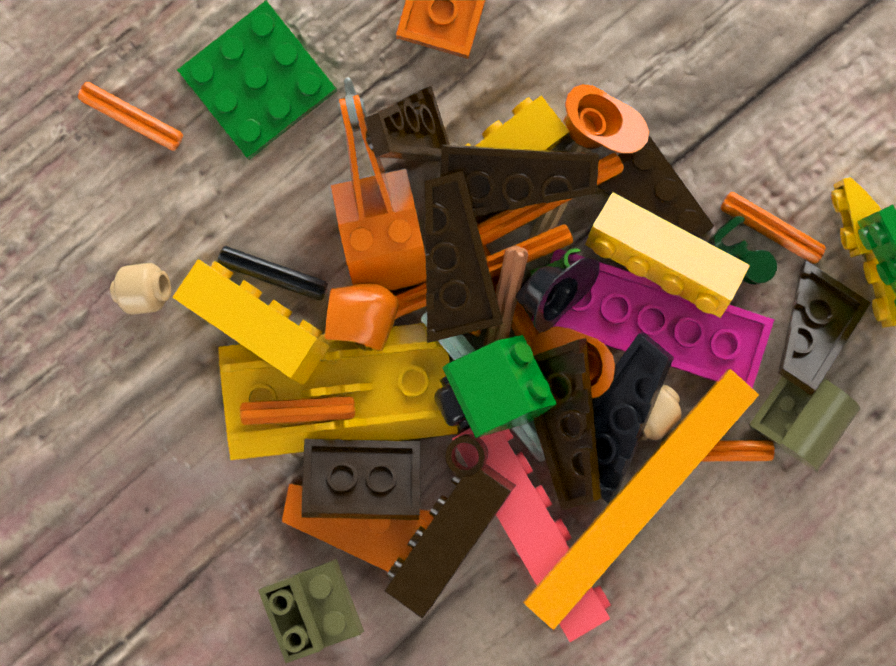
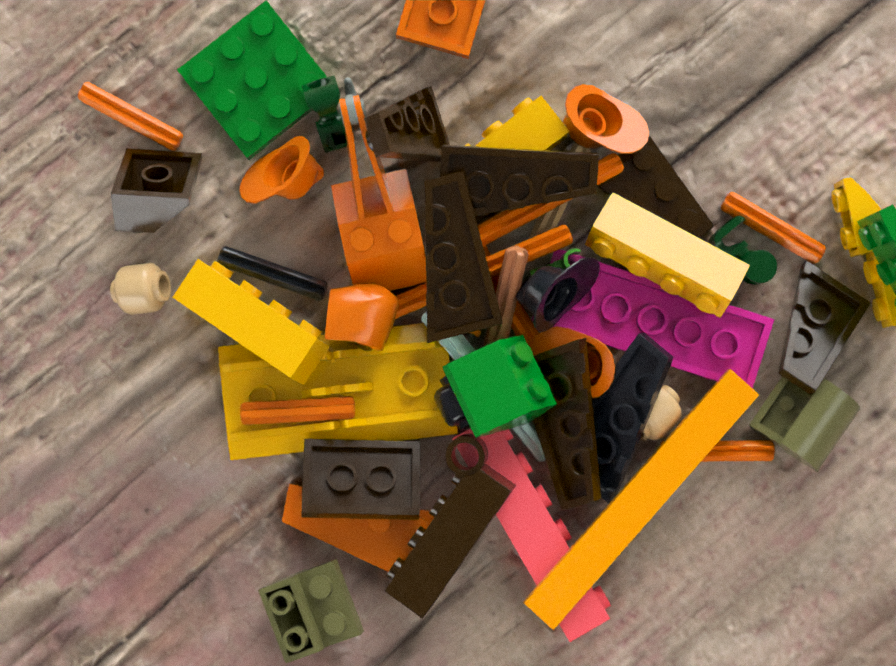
none -> dark brown slope [111,148,202,233]
none -> orange piece [239,136,324,203]
none -> dark green leg [302,75,347,153]

